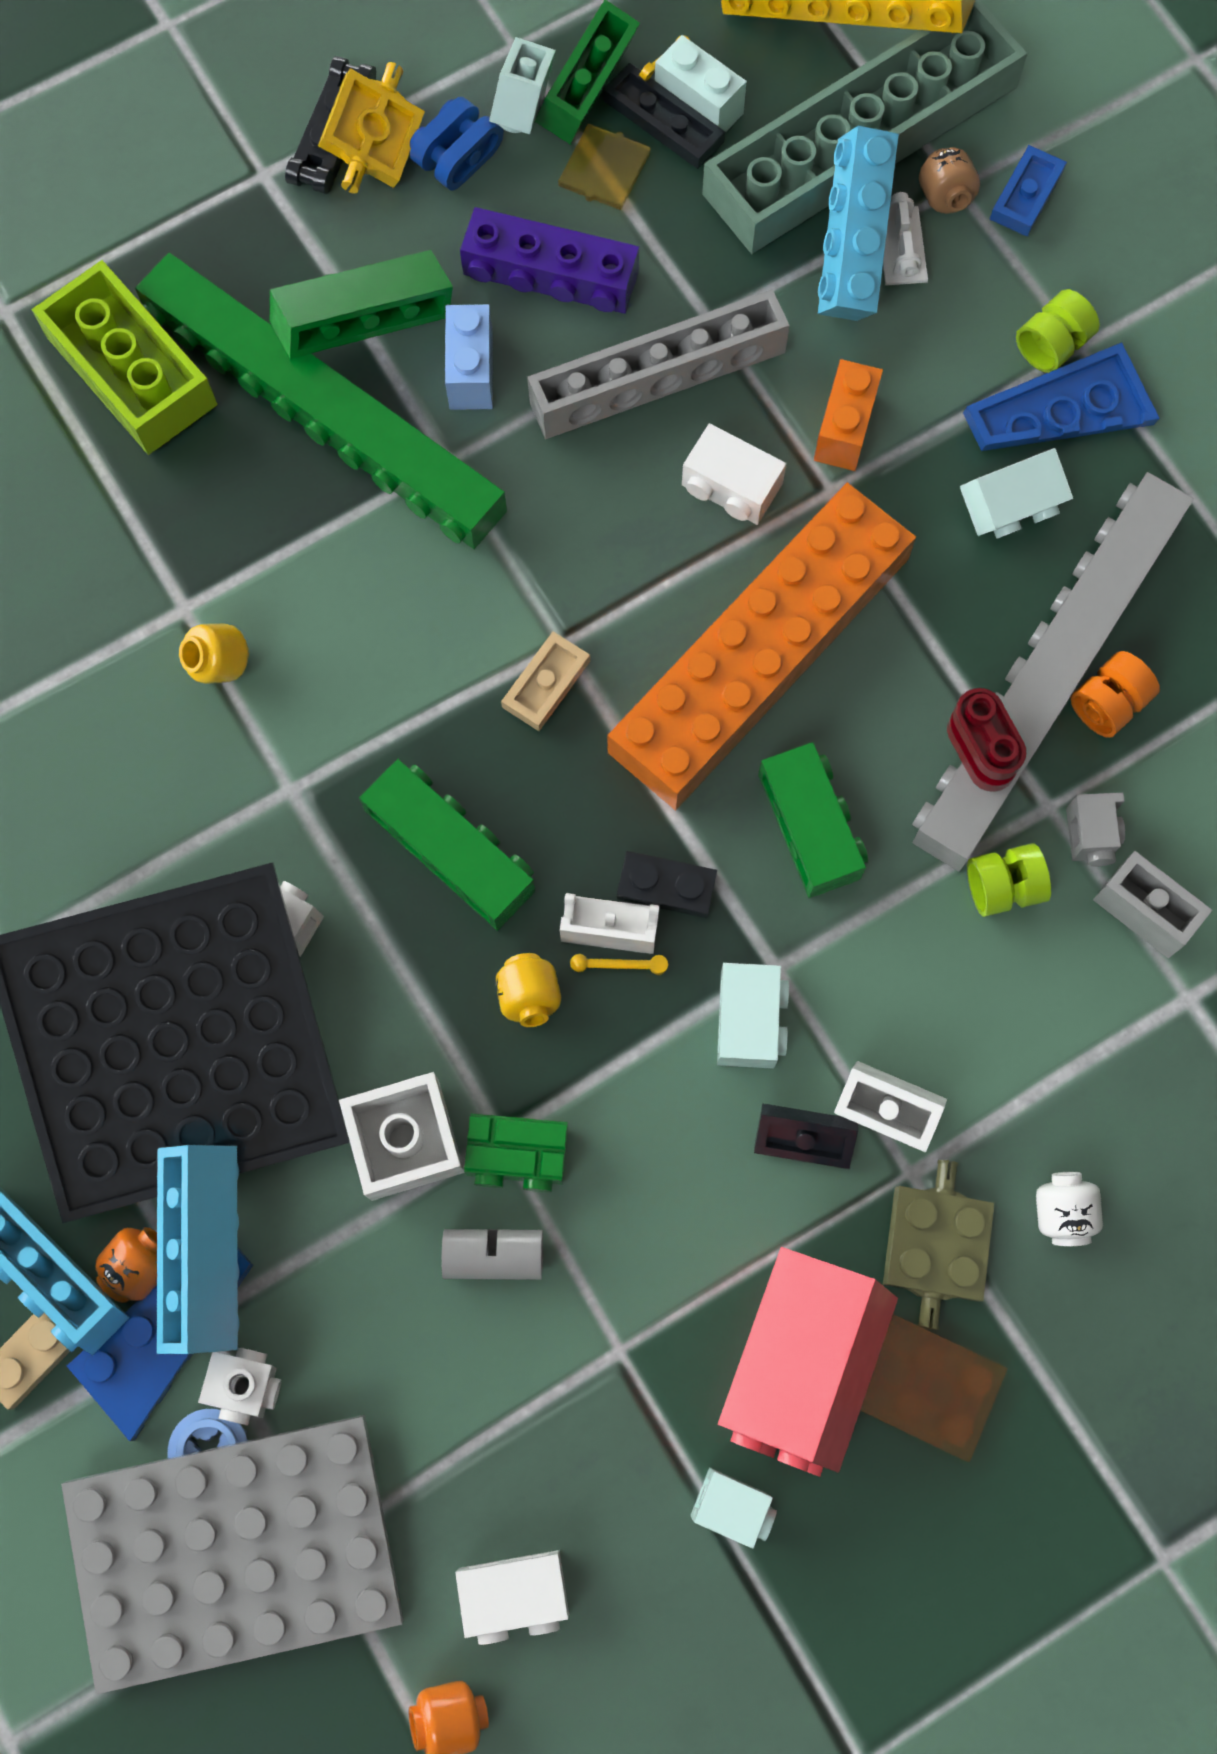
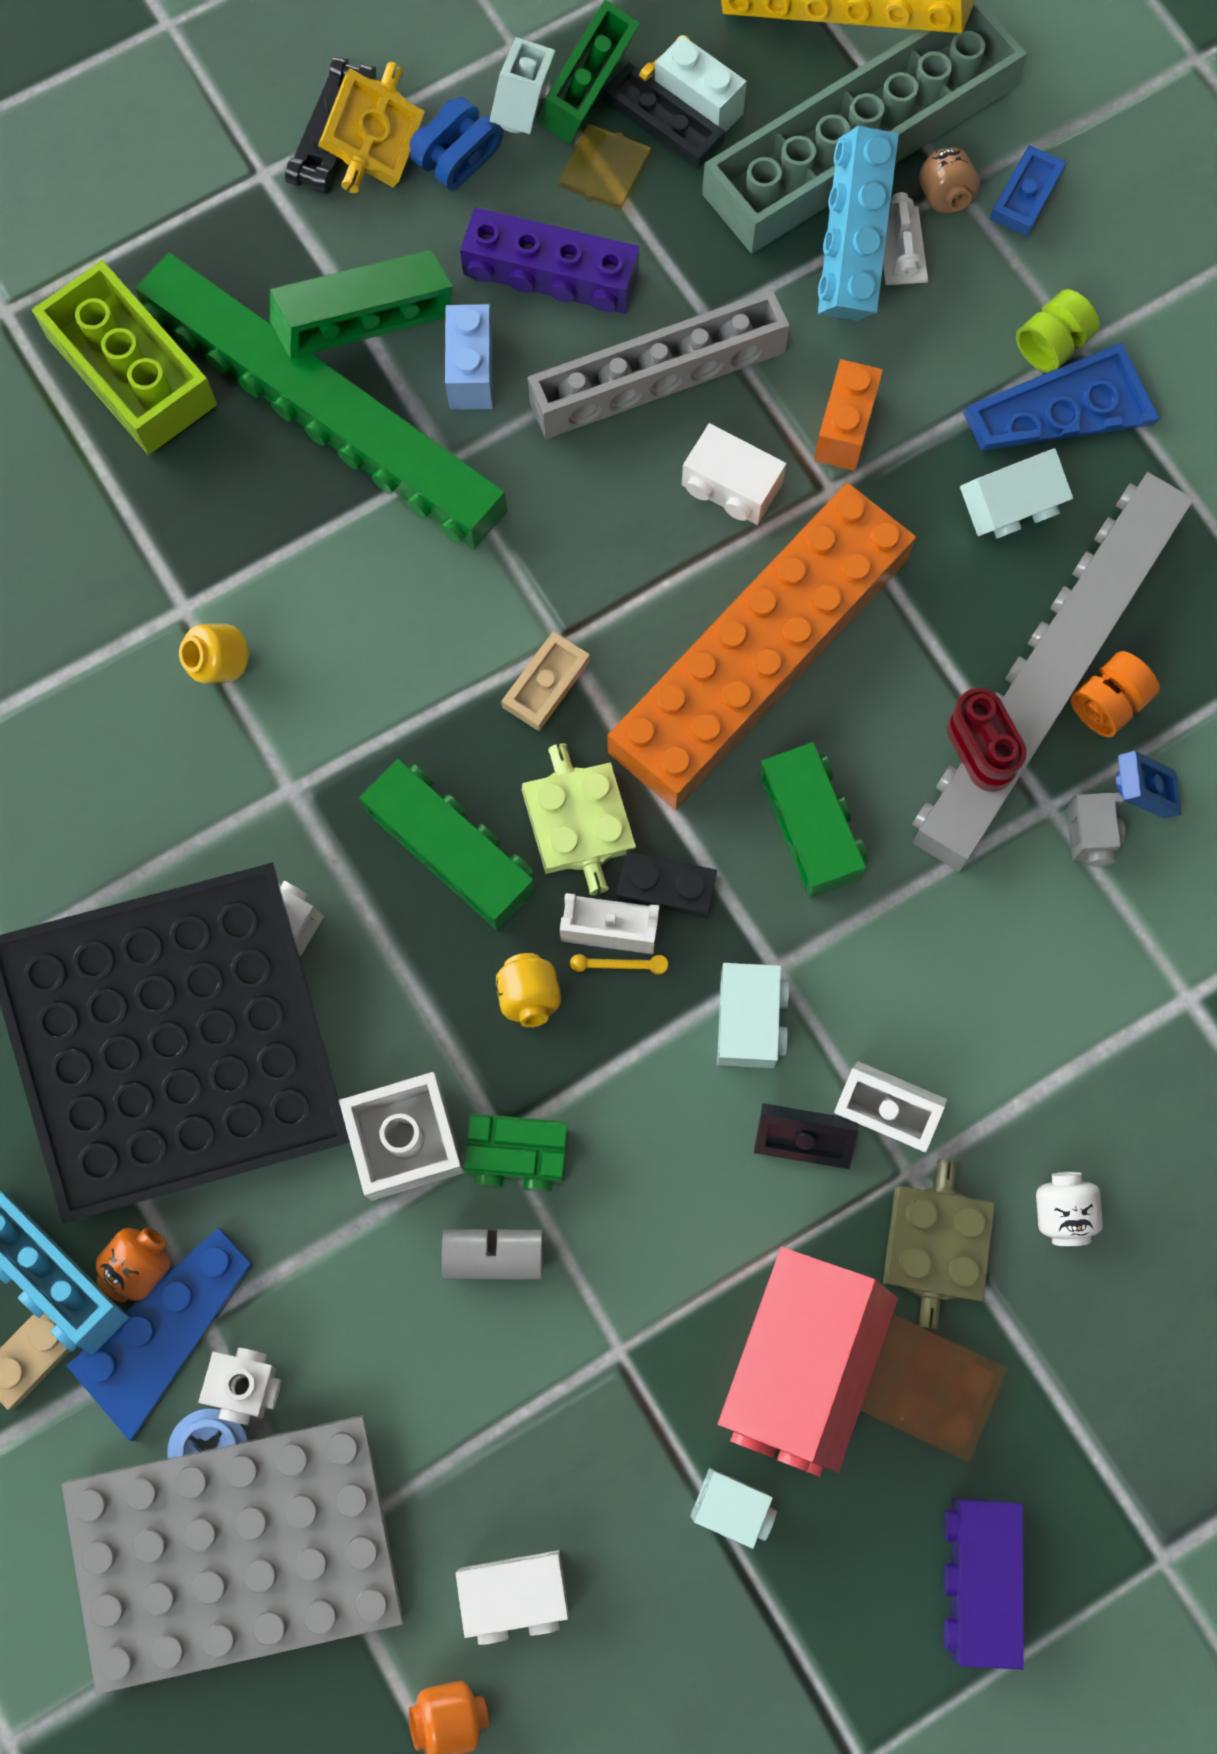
medium azure brick [157,1145,240,1354] -> none
lime wheel [967,843,1051,917] -> none
light grey brick [1093,851,1213,959] -> none
none -> yellowish green plate [521,743,636,895]
none -> dark purple brick [943,1498,1024,1670]
none -> blue plate [1116,751,1182,819]

